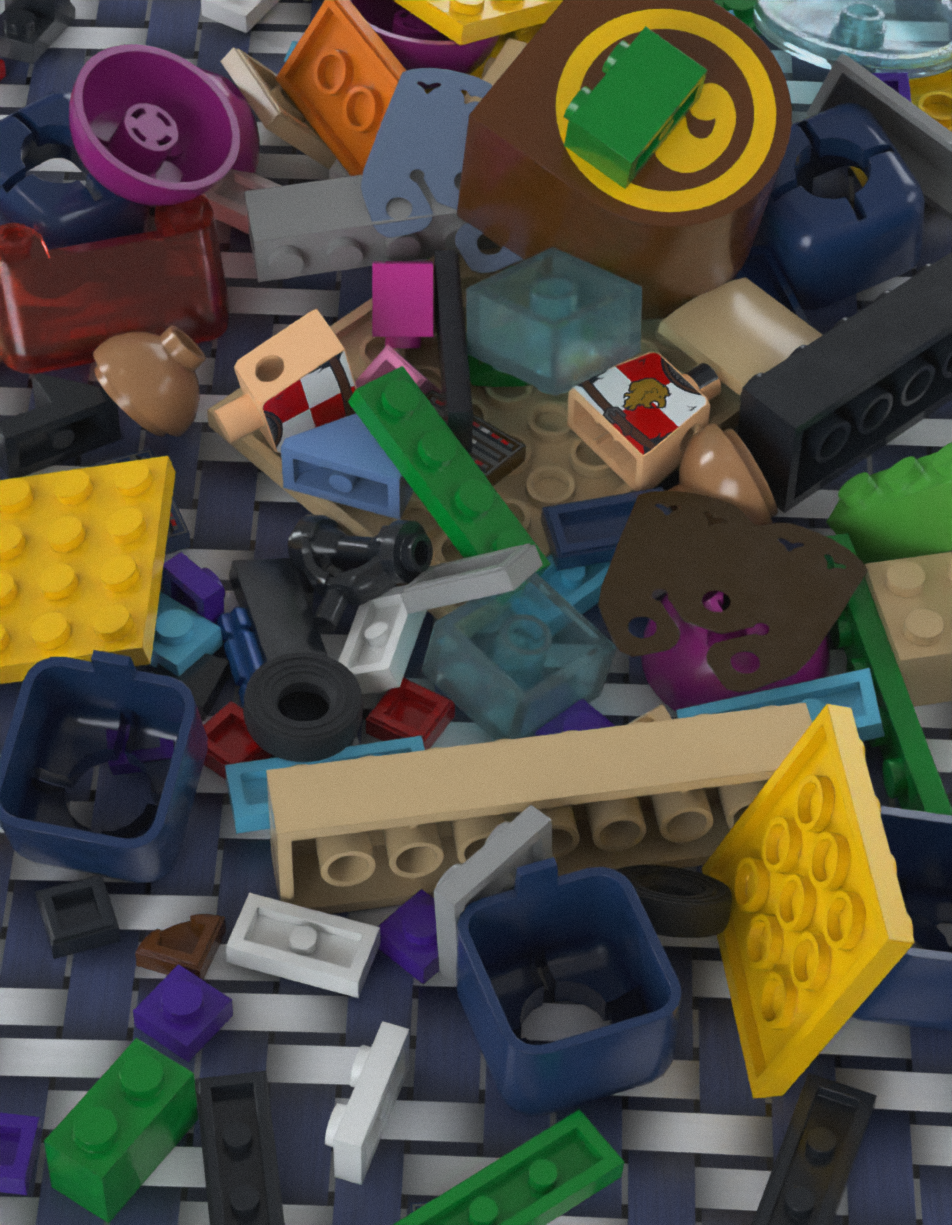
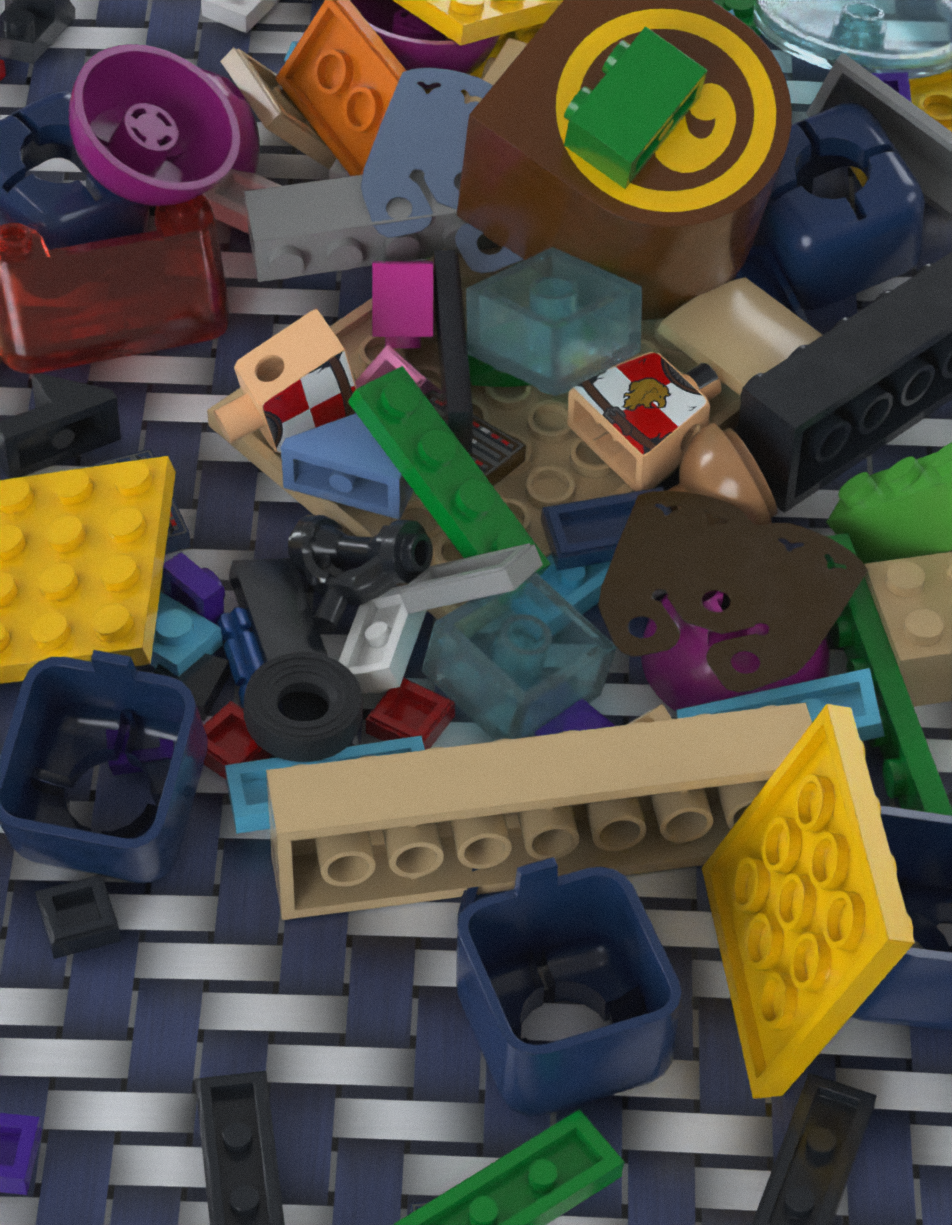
green brick [44,1038,198,1224] -> none
medium nougat piece [93,325,206,437] -> none
dark purple plate [133,964,233,1062] -> none
reddish brown tile [135,914,226,980] -> none
white plate [226,893,380,998] -> none
white plate [325,1021,409,1185] -> none
dark purple plate [377,889,440,985] -> none
light grey plate [434,805,553,984] -> none
black tyre [616,865,732,938] -> none

